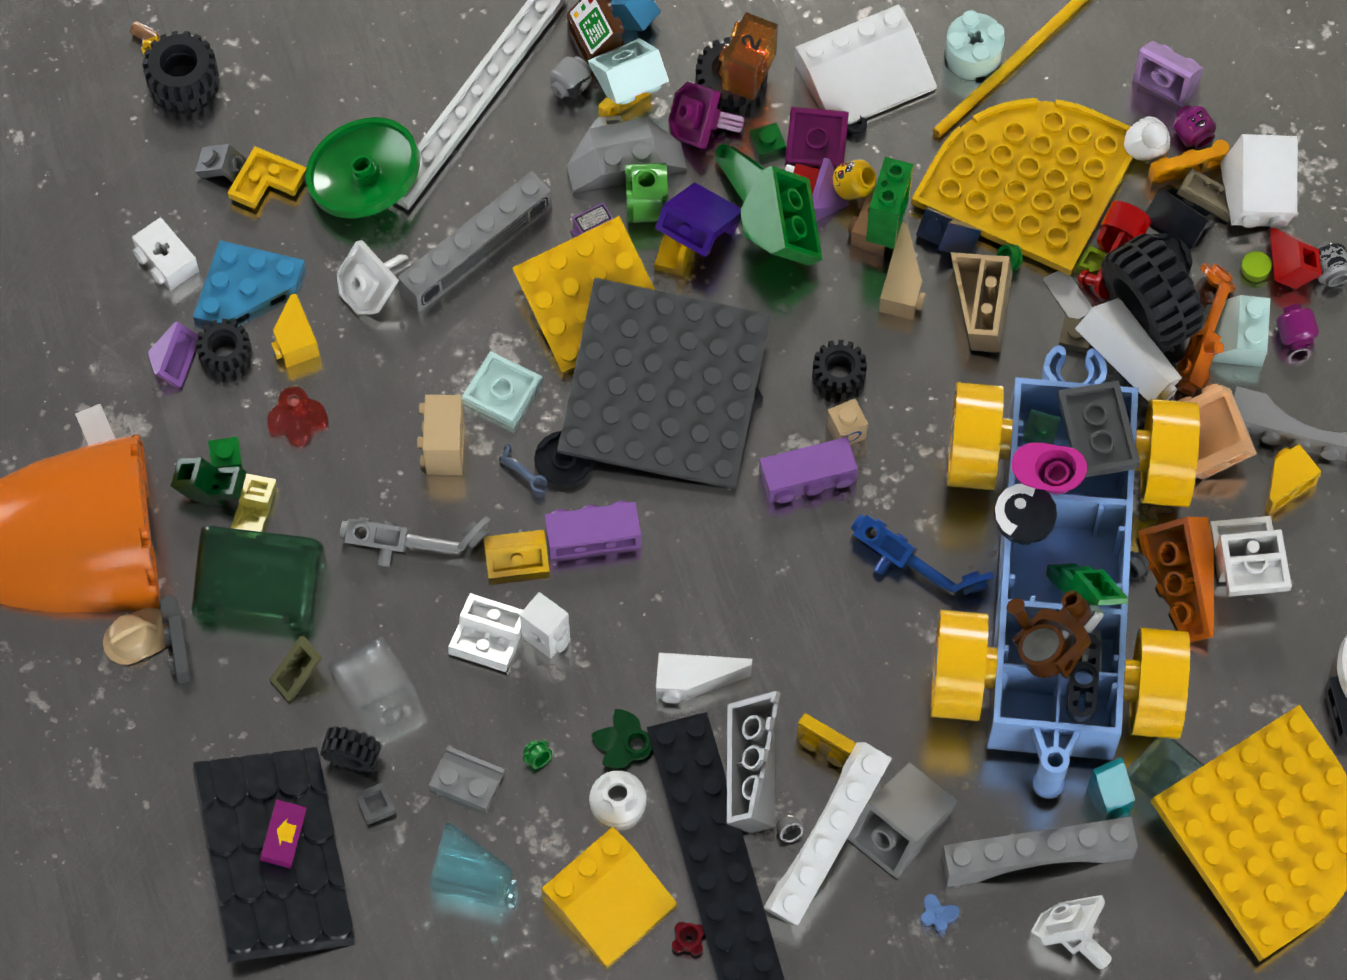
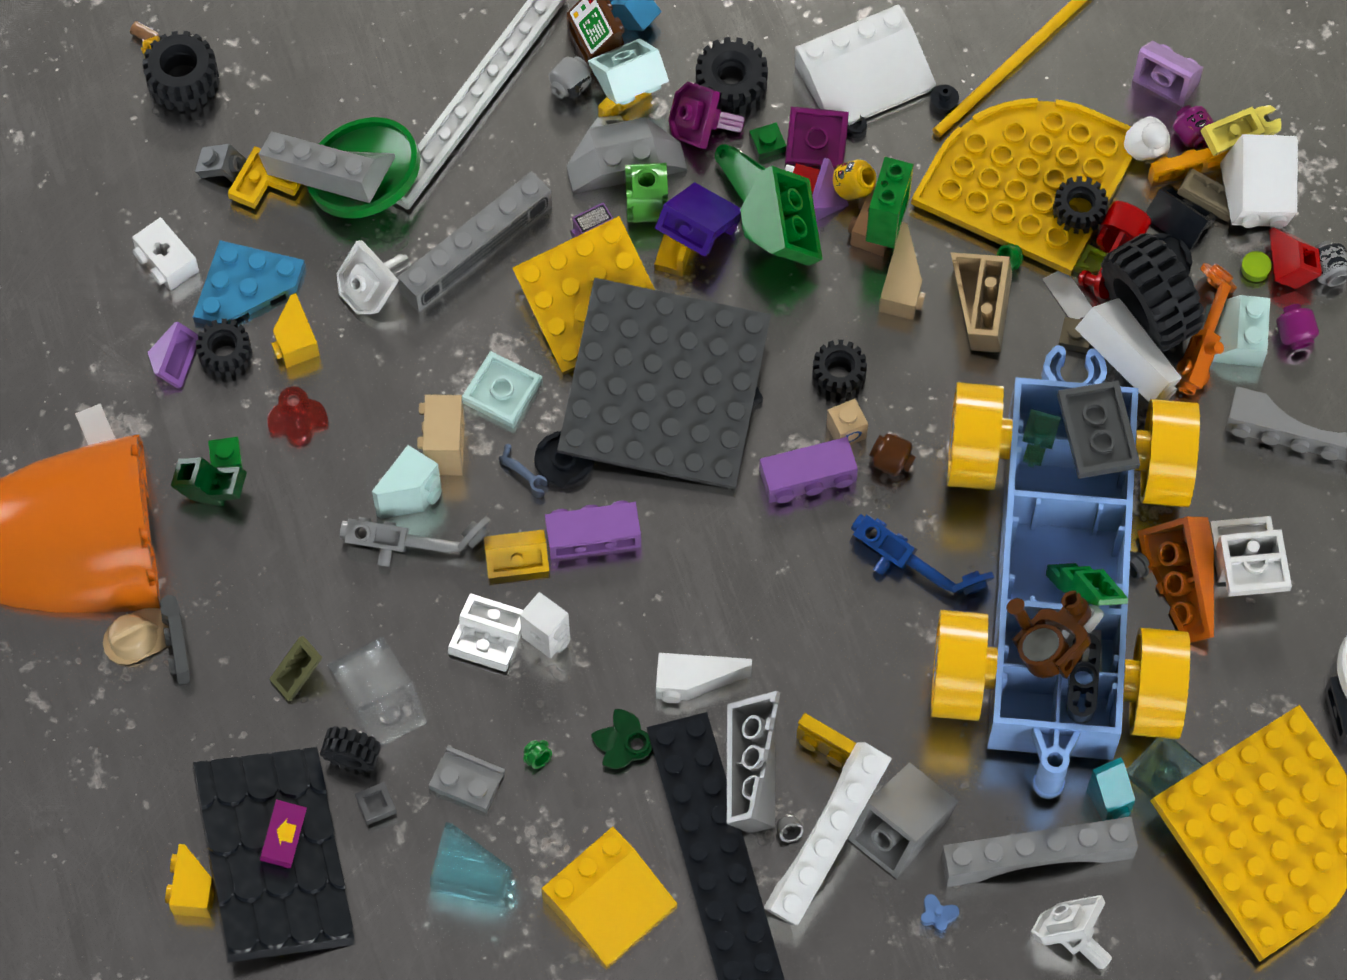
clear green windscreen [191,526,327,632] -> none
light yellow slope [230,474,276,541] -> none
white piece [589,771,647,828] -> none
dark red plate [672,922,705,955] -> none
clear orange brick [719,12,778,101] -> none
dark blue slope [916,207,982,254] -> none
light aqua brick [945,10,1005,80] -> none
tile [994,483,1057,545] -> none
dark pink piece [1011,443,1087,495] -> none
light nougat panel [1178,384,1257,479] -> none
yellow slope [1265,444,1322,515] -> none
none -> yellow slope [165,844,215,918]
none -> light grey wedge [258,131,395,203]
none -> light aqua slope [372,445,442,519]
none -> reddish brown head [869,432,916,477]
none -> black tile [929,84,959,115]
none -> black tyre [1053,176,1108,234]
none -> light yellow plate [1200,105,1281,156]

